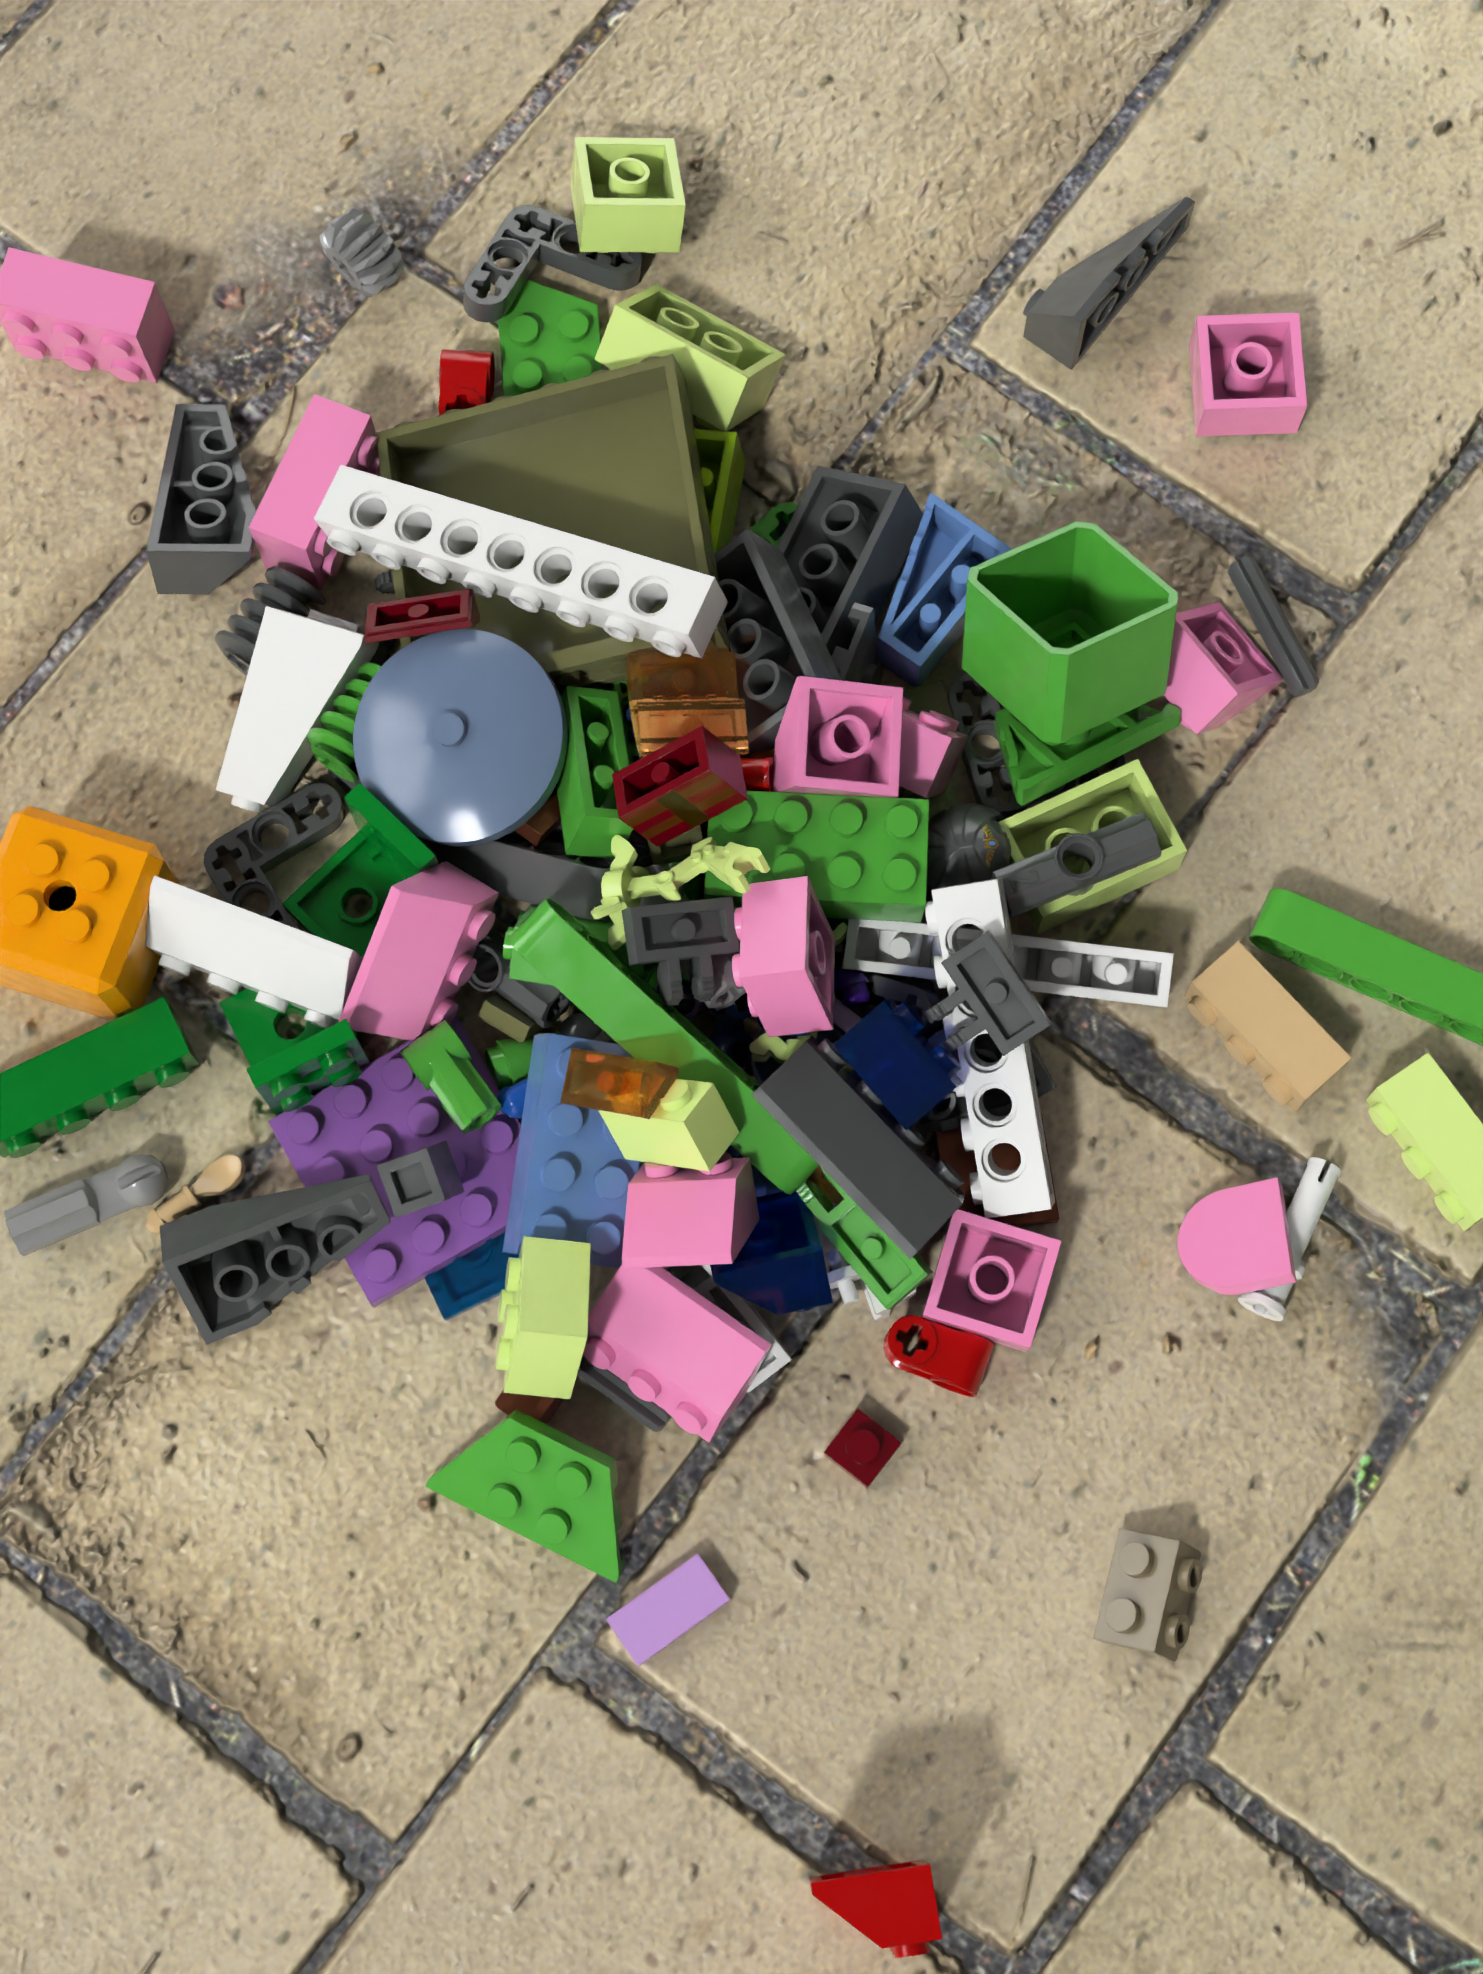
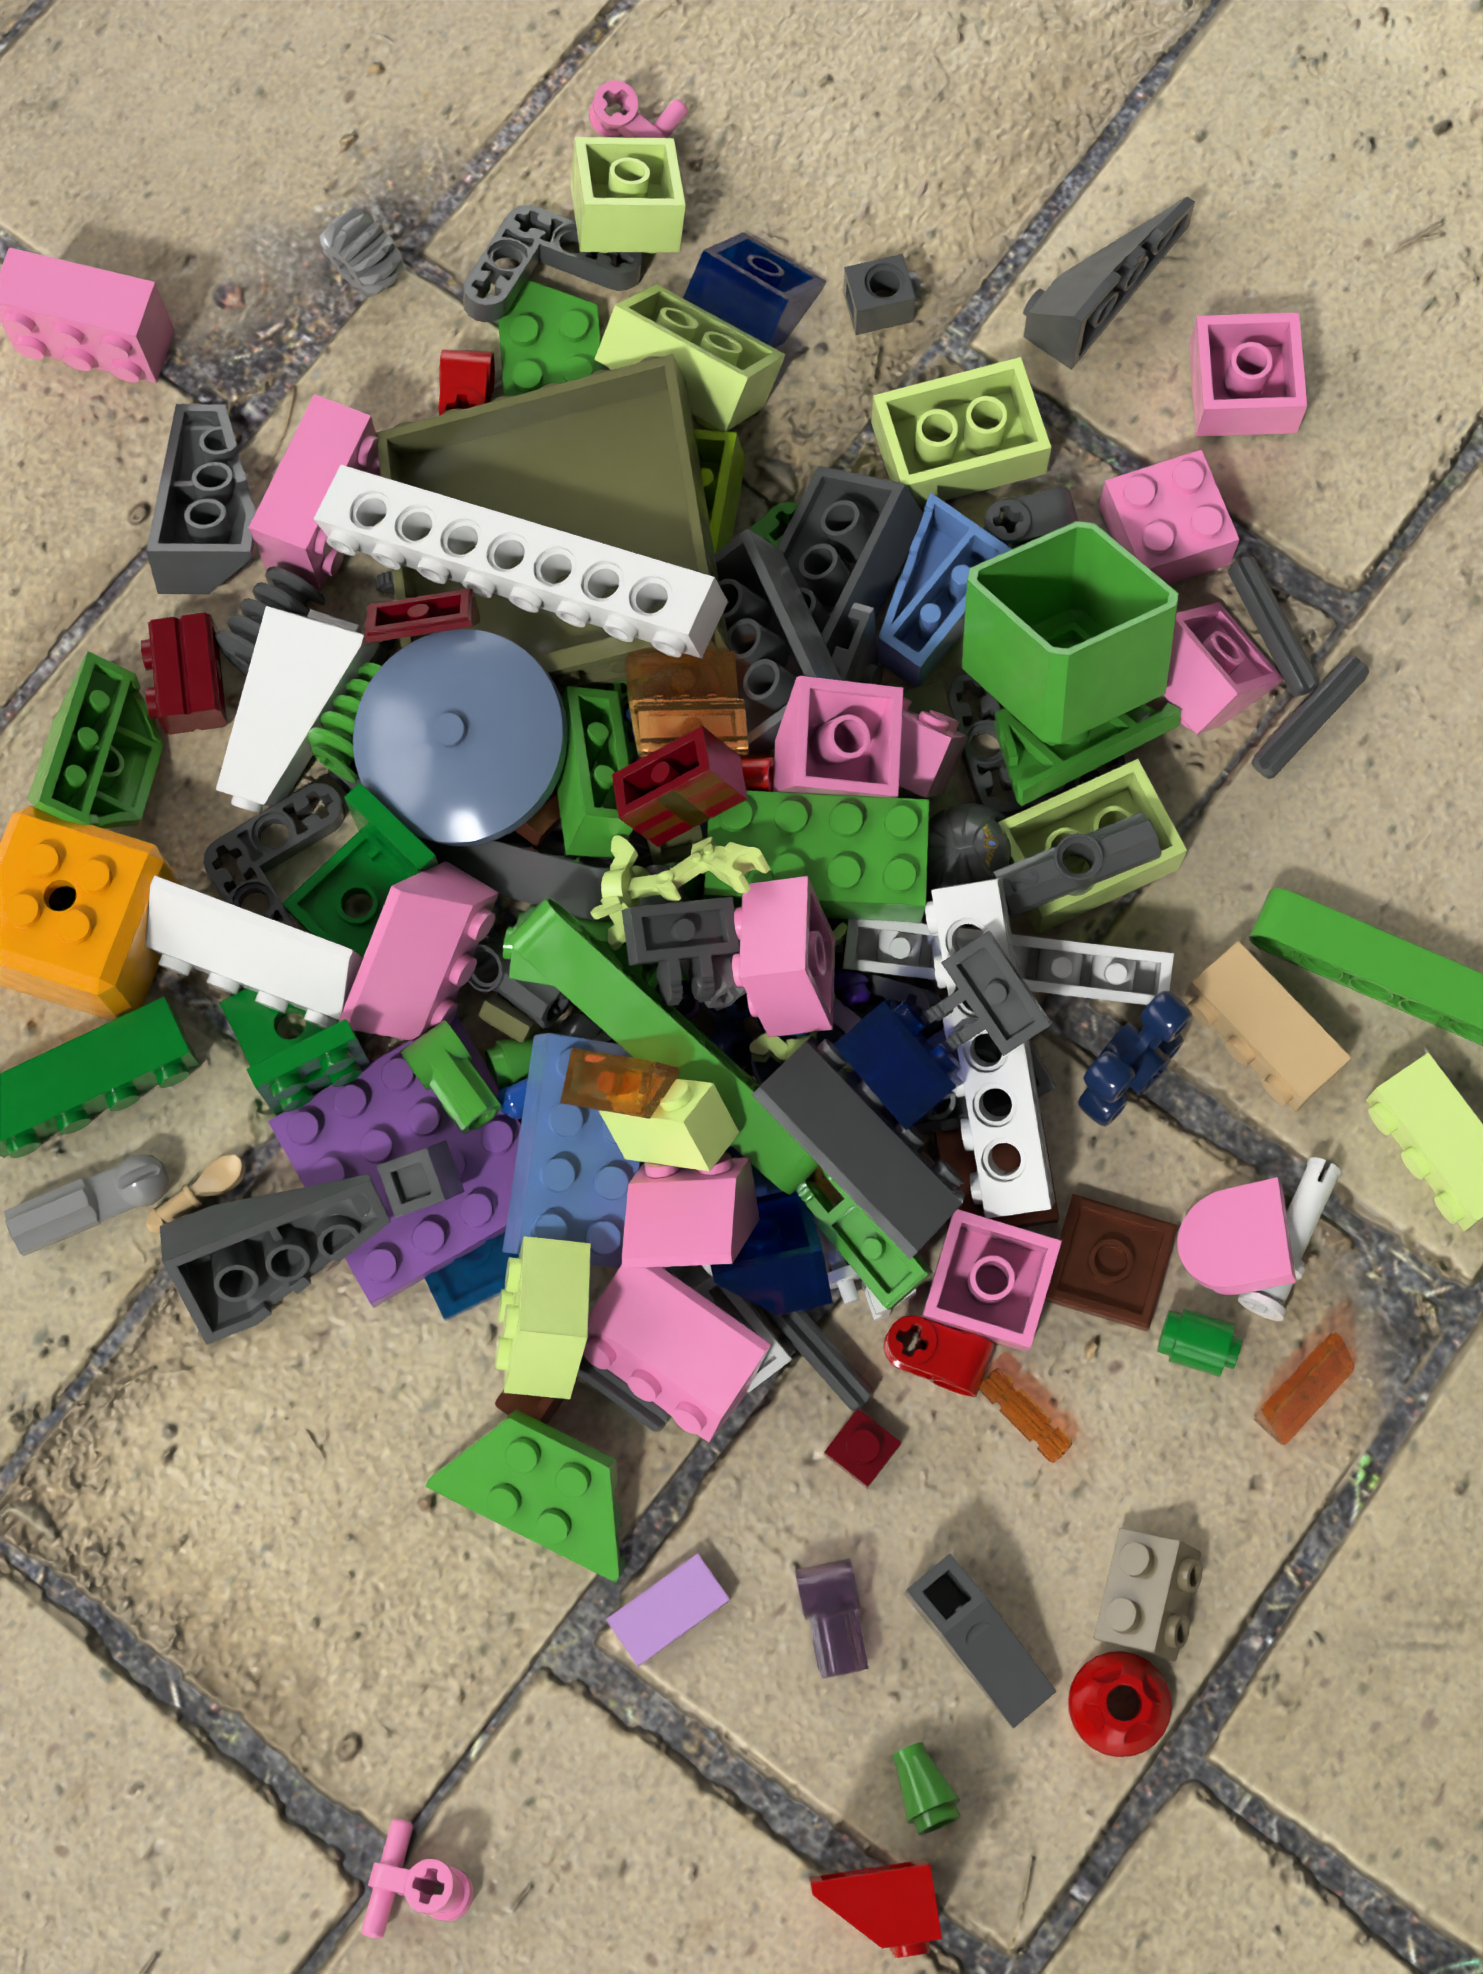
none -> bright green wedge [27,651,164,828]
none -> dark red brick [141,612,228,735]
none -> bright pink piece [361,1819,474,1939]
none -> bright pink piece [589,80,688,138]
none -> clear blue slope [683,232,826,348]
none -> dark grey axle [749,1274,874,1411]
none -> clear purple piece [795,1558,869,1679]
none -> dark grey brick [843,254,922,335]
none -> yellowish green brick [871,357,1051,507]
none -> bright green cone [892,1742,961,1835]
none -> dark grey slope [903,1554,1057,1729]
none -> clear orange axle [979,1368,1073,1463]
none -> dark grey piece [983,487,1079,549]
none -> copper tile [1045,1194,1178,1332]
none -> red piece [1068,1651,1172,1757]
none -> dark blue gear [1078,990,1192,1127]
none -> bright pink brick [1099,449,1240,585]
none -> green brick [1157,1309,1243,1377]
none -> dark grey axle [1251,655,1369,779]
none -> clear orange slope [1253,1332,1355,1445]

